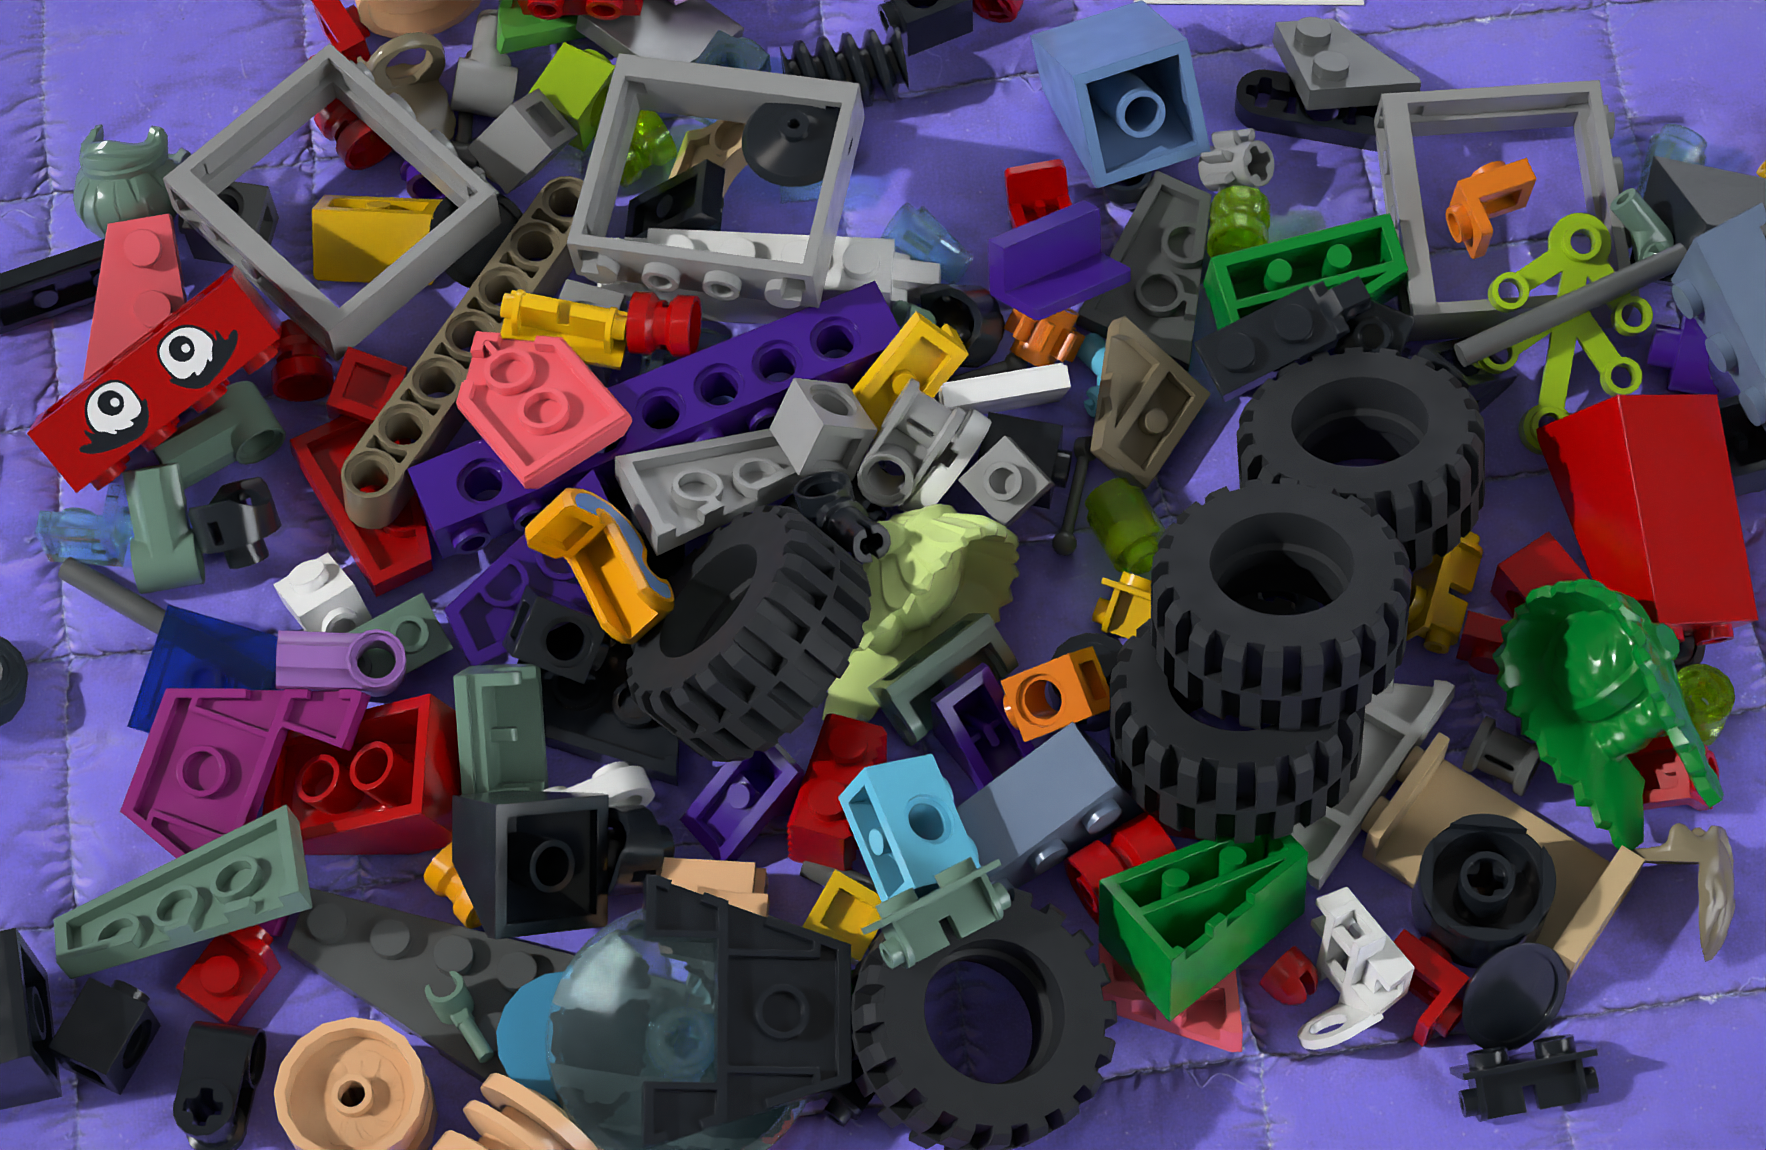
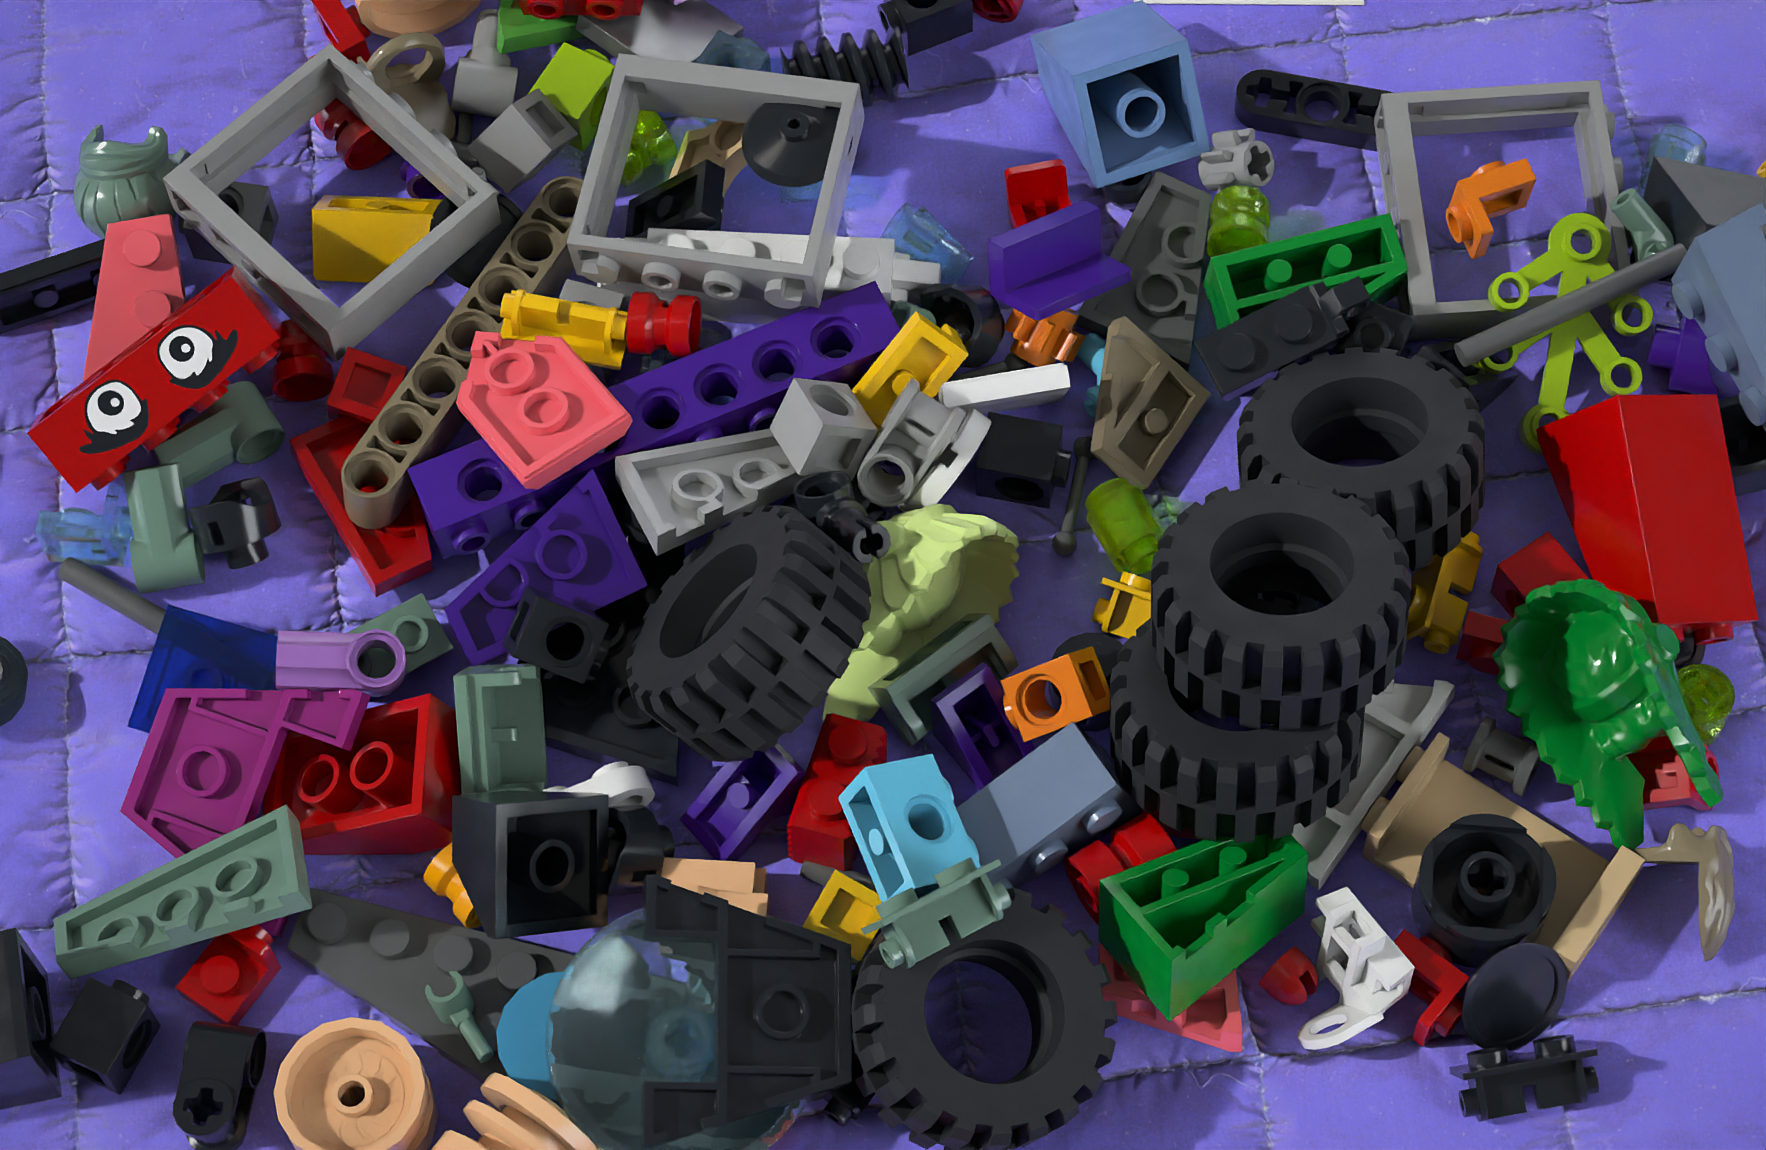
white bracket [273,552,372,633] -> none
light orange animal [525,488,674,645] -> none
light grey brick [958,436,1055,528] -> none
wing [1272,17,1421,110] -> none

